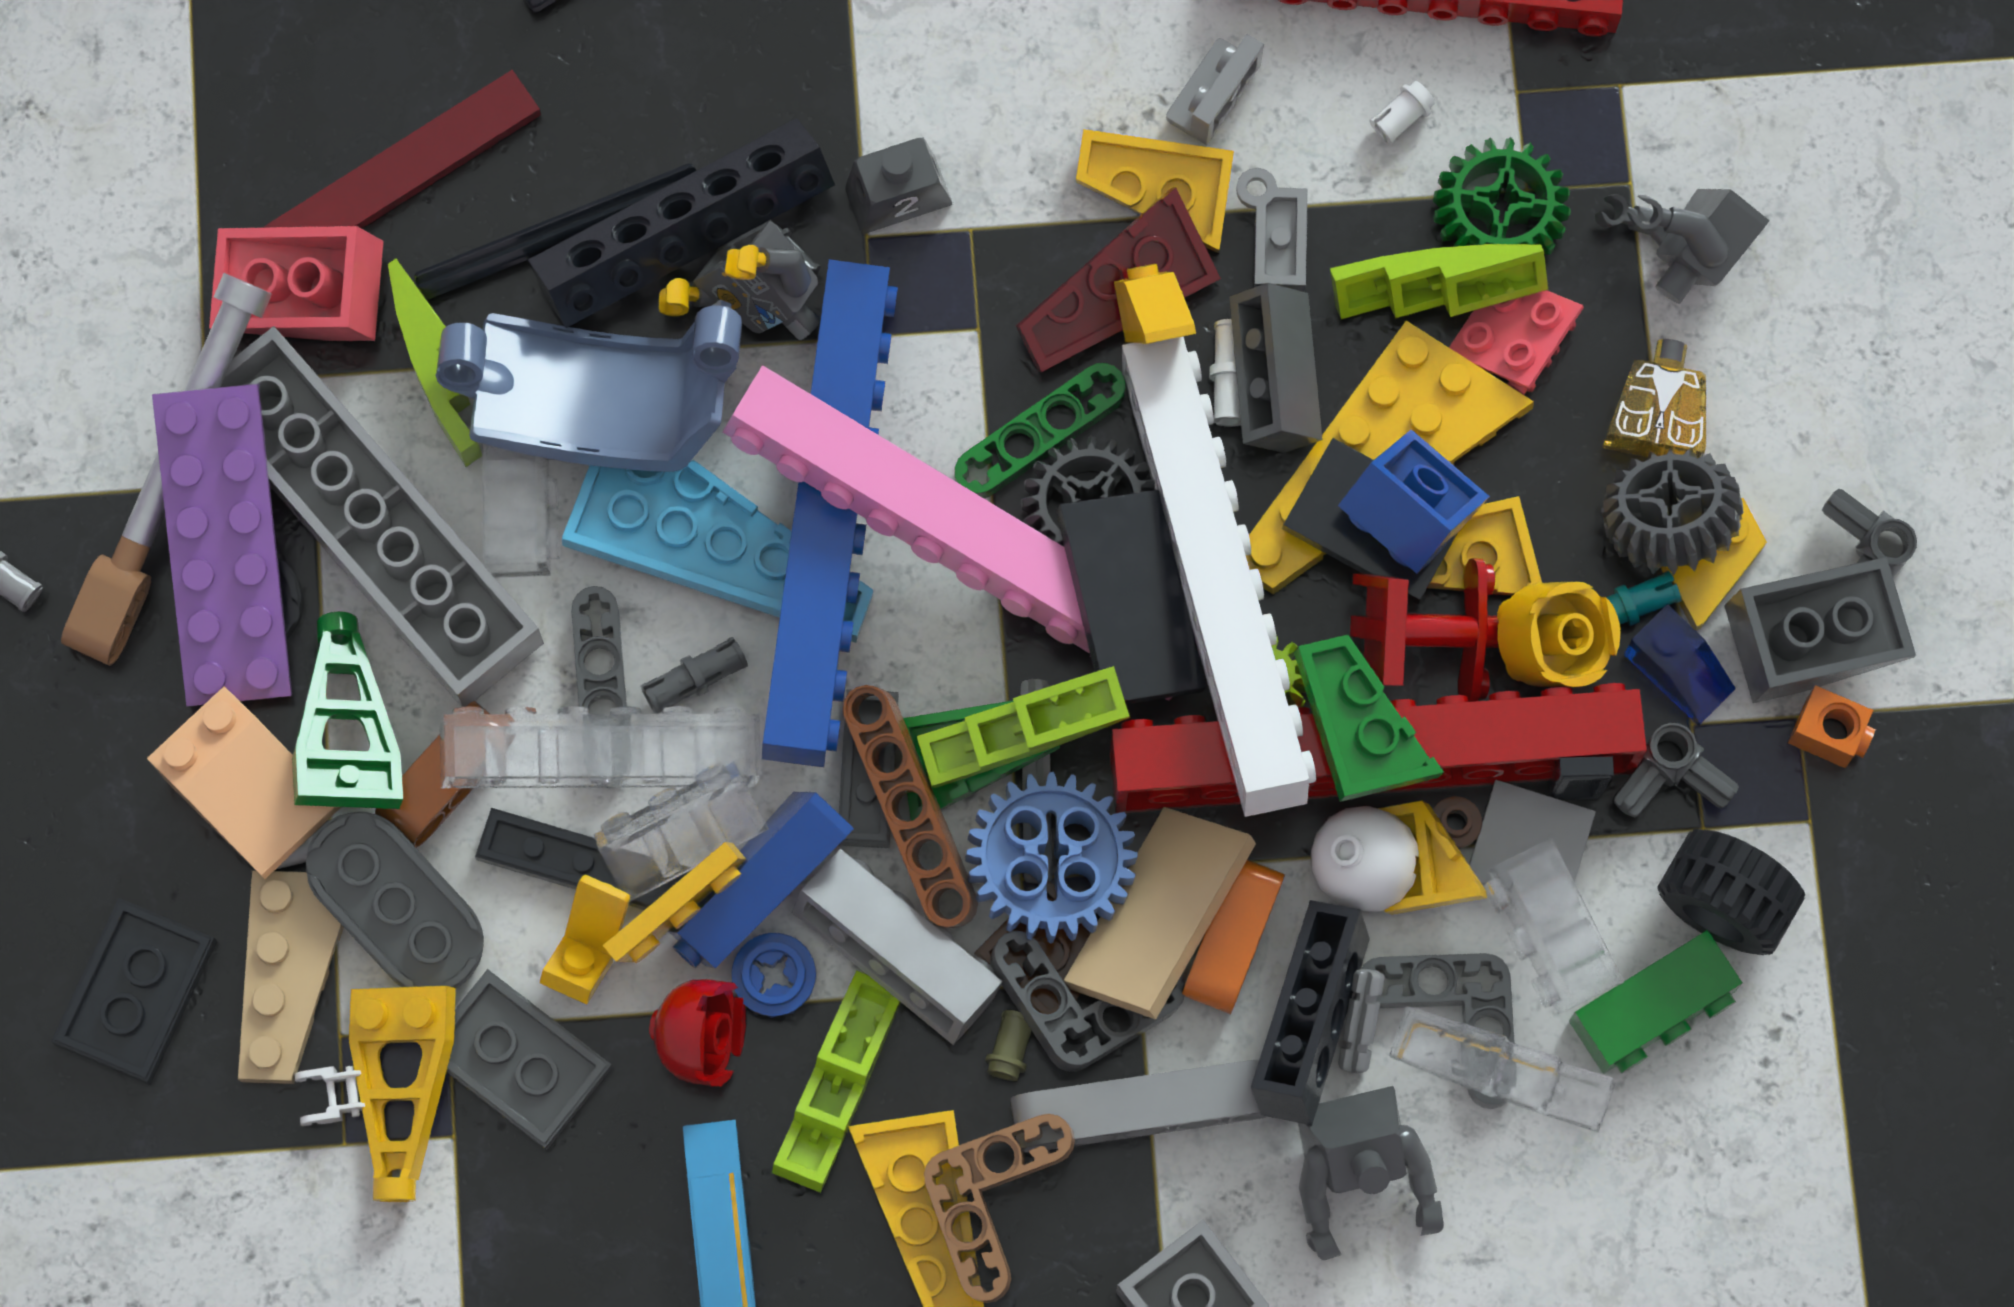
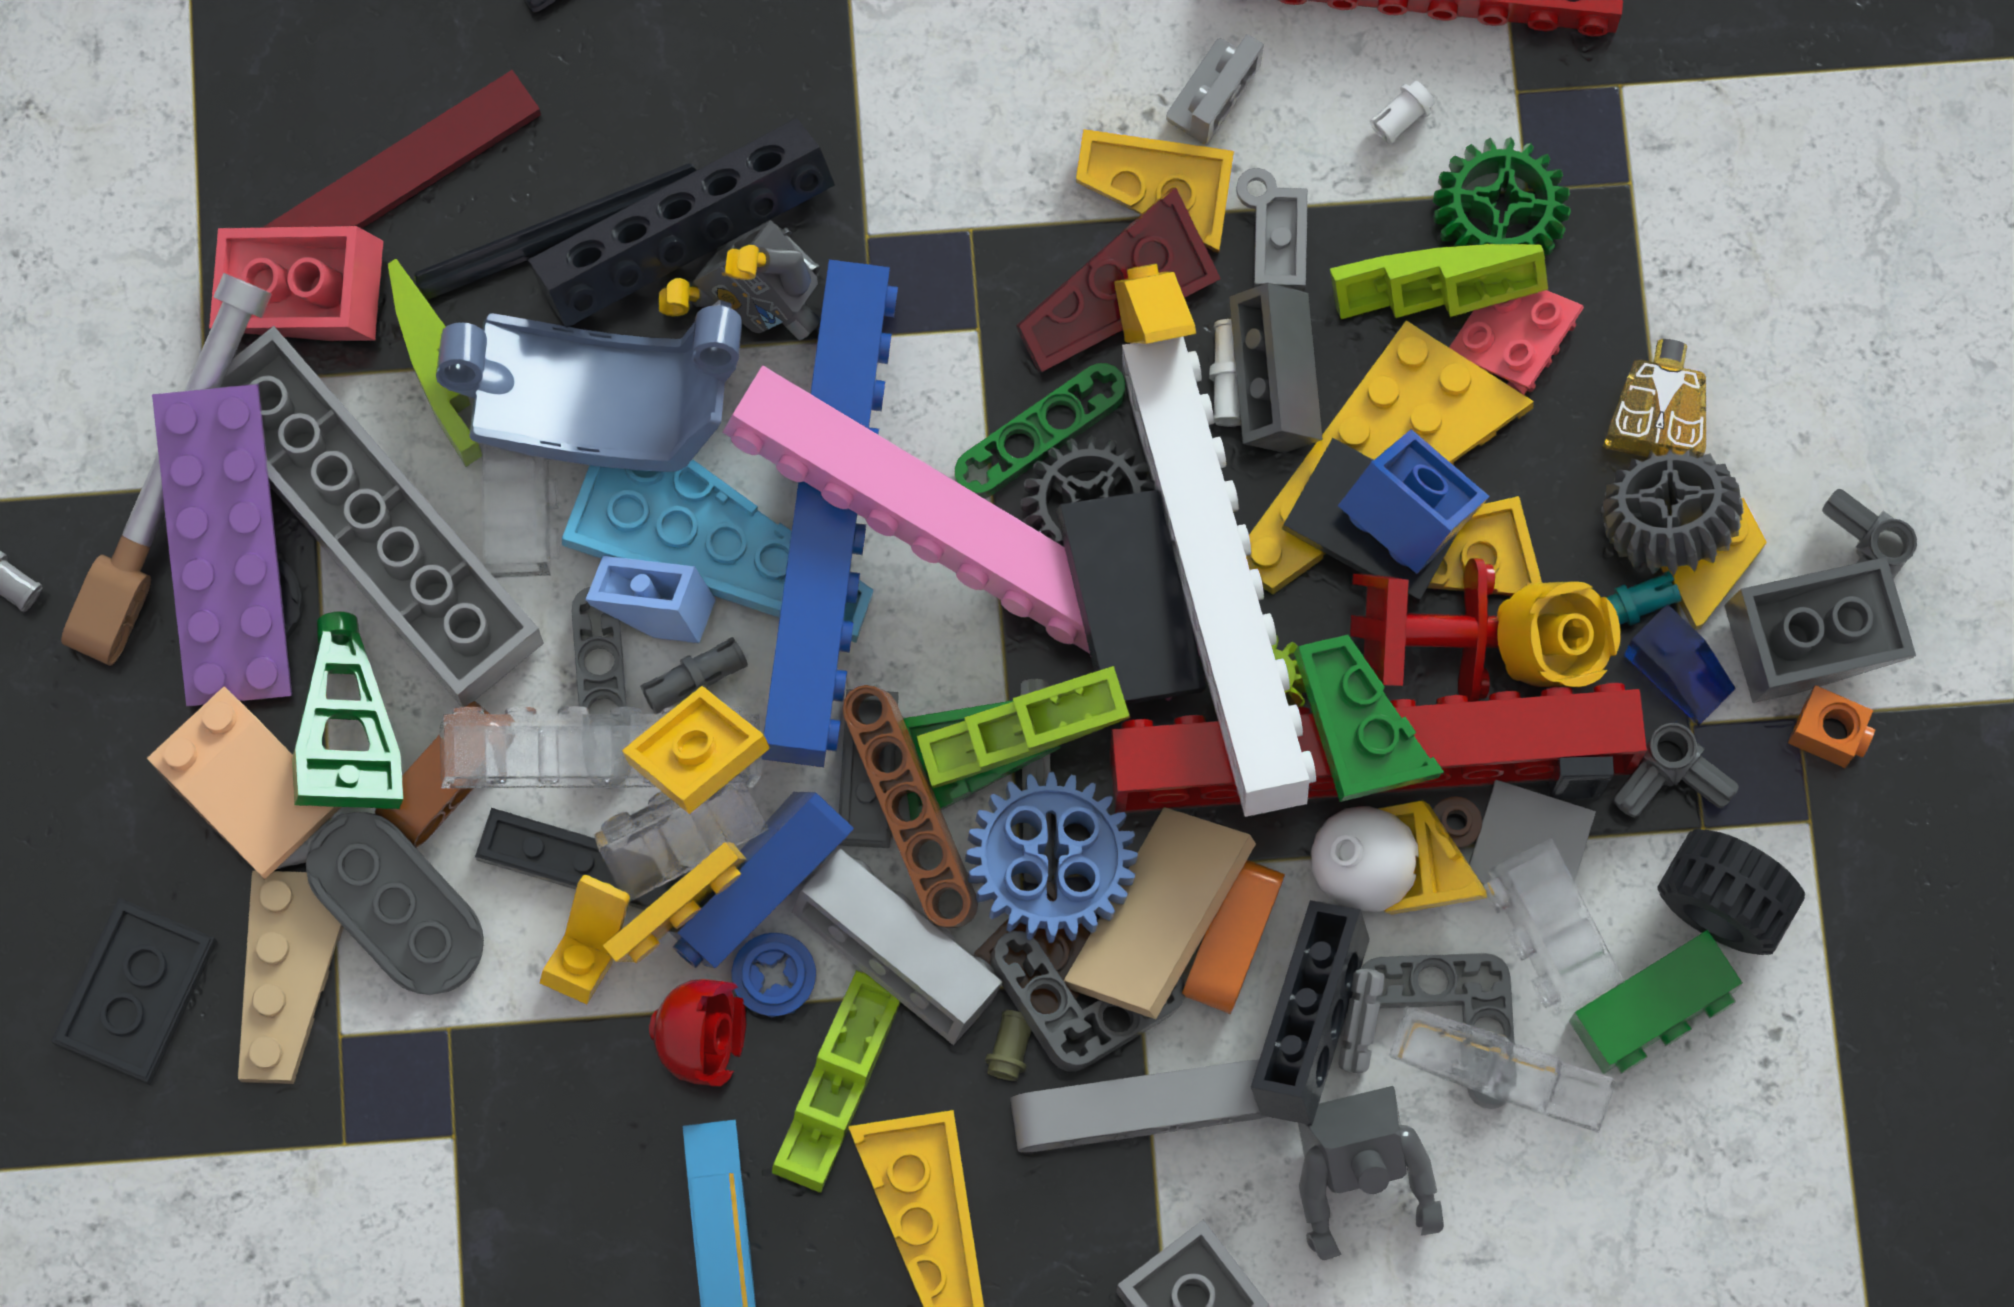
white piece [294,1066,365,1126] -> none
yellow plate [349,986,456,1202] -> none
dark grey tile [421,969,613,1151] -> none
dark grey torso [845,137,952,235] -> none
medium nougat beam [924,1113,1075,1303] -> none
dark grey torso [1595,189,1770,304] -> none
none -> light blue slope [586,556,716,643]
none -> yellow plate [622,686,770,814]

